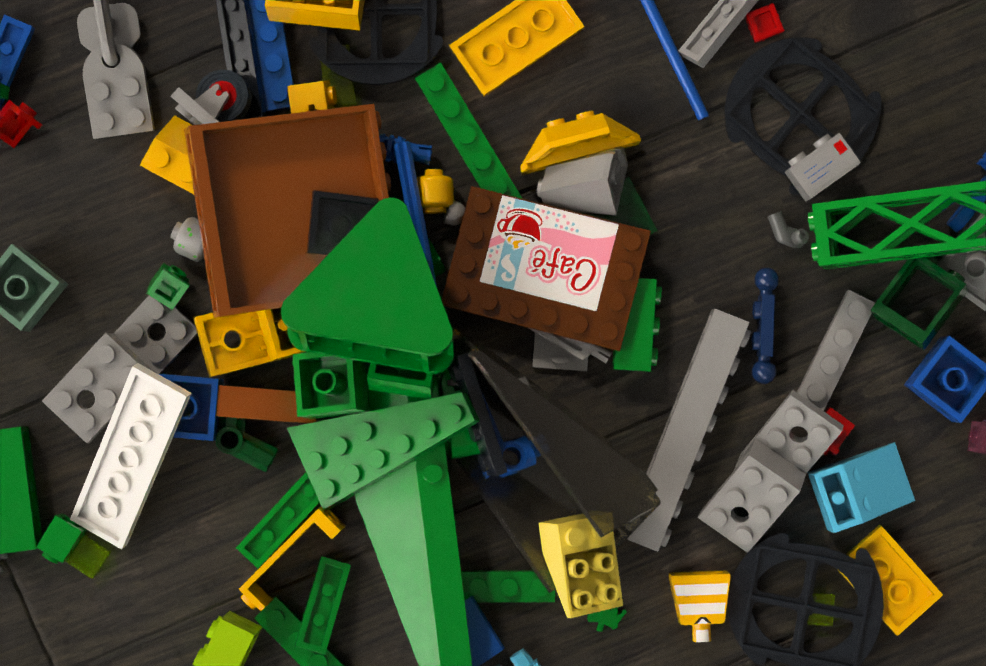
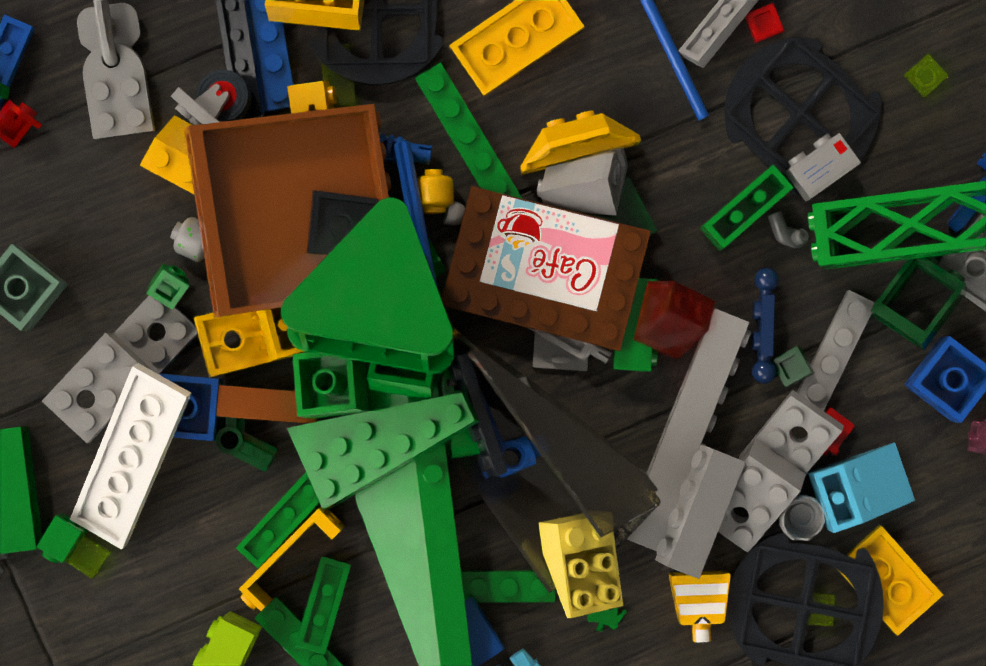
none -> clear red slope [634,281,715,359]
none -> light grey slope [655,444,745,579]
none -> green brick [699,164,794,251]
none -> dark green plate [771,346,814,388]
none -> light grey hair [779,494,826,541]
none -> clear neon green tile [904,54,948,98]

